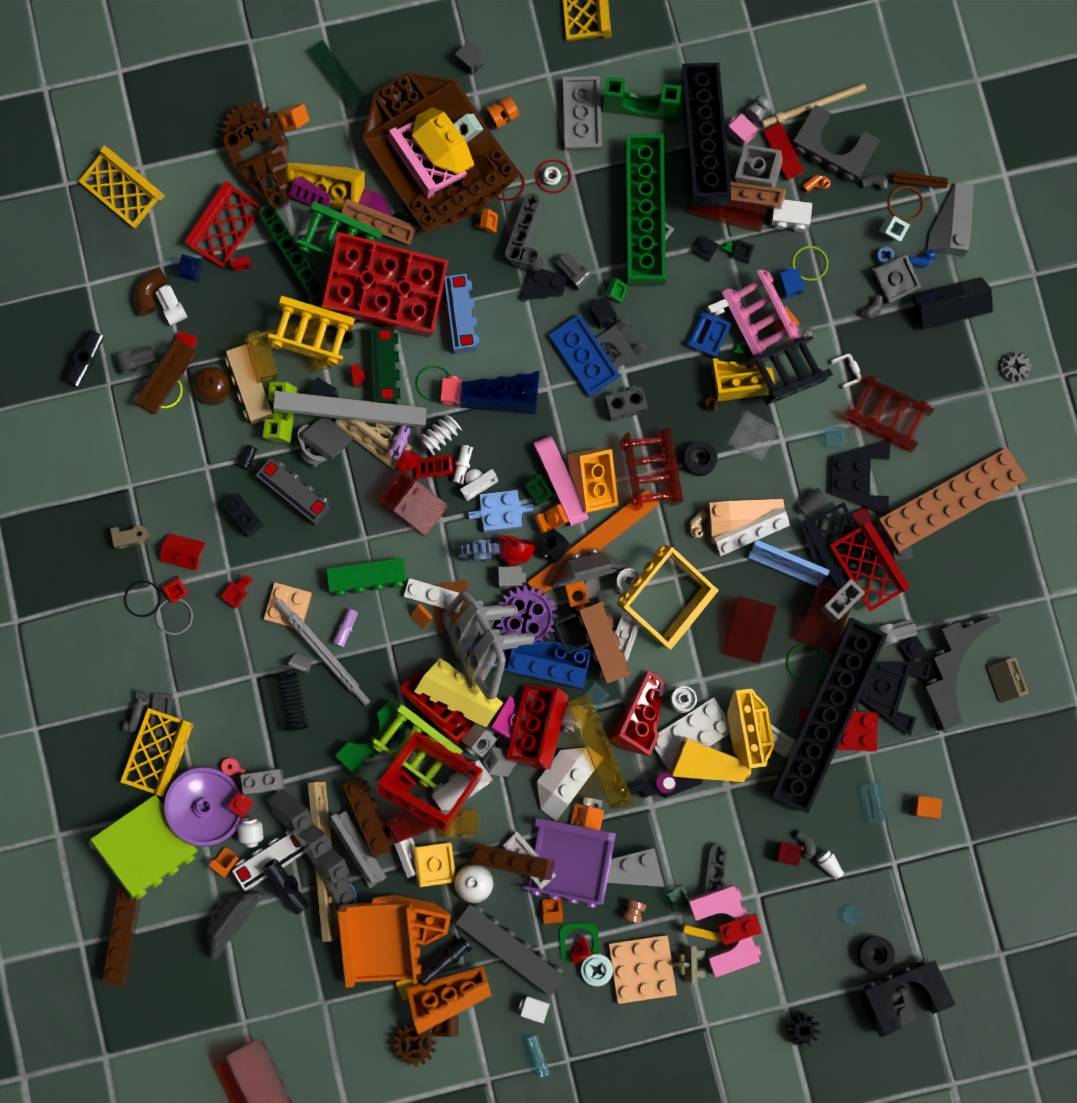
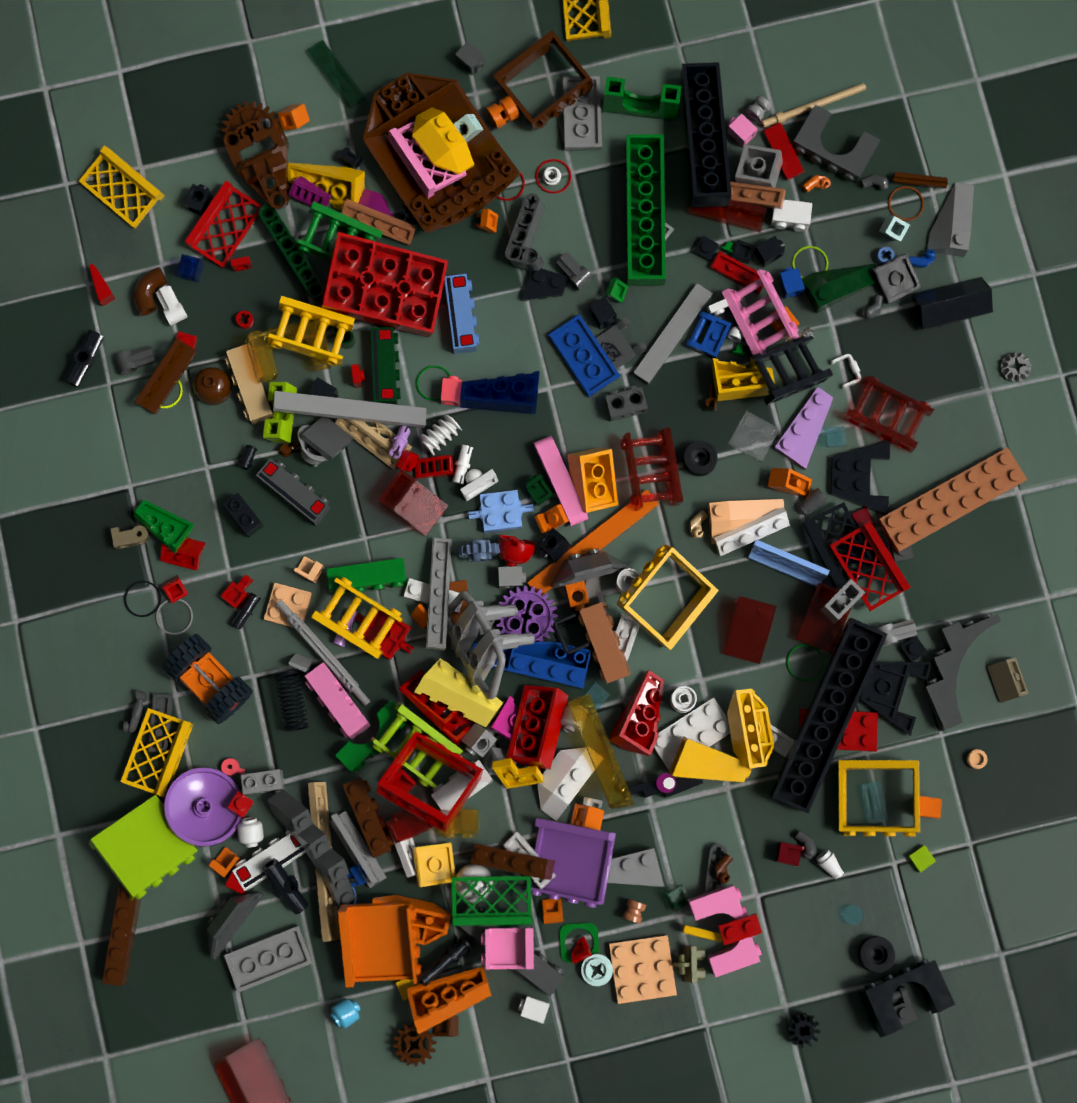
clear light blue pin [525,1035,550,1078] -> none
none -> red slope [89,264,115,306]
none -> green wing [134,500,195,553]
none -> black plate [162,634,253,725]
none -> black brick [183,184,212,216]
none -> light grey plate [224,926,313,993]
none -> red slope [226,872,247,894]
none -> black axle [231,592,261,630]
none -> red bush [236,310,254,329]
none -> reddish brown hand [279,441,300,457]
none -> light nougat panel [293,557,325,584]
none -> bright pink wedge [305,662,371,739]
none -> yellow fence [311,577,404,659]
none -> medium azure head [330,998,360,1029]
none -> black bush [338,147,363,169]
none -> blue tile [347,863,370,887]
none -> red plate [355,609,414,660]
none -> light grey tile [425,537,452,650]
none -> green fence [451,876,533,926]
none -> bright pink panel [481,928,534,970]
none -> yellow plate [492,758,544,789]
none -> reddish brown window [493,30,594,131]
none -> light grey tile [633,283,713,385]
none -> red tile [710,251,764,294]
none -> reddish brown arm [715,853,733,883]
none -> white hinge [727,326,743,342]
none -> black brick [754,236,785,267]
none -> orange slope [768,468,812,498]
none -> lavender wing [774,387,833,470]
none -> dark green wedge [802,264,877,314]
none -> yellow window [839,760,920,837]
none -> lime tile [908,845,936,873]
none -> light nougat tile [967,749,987,769]

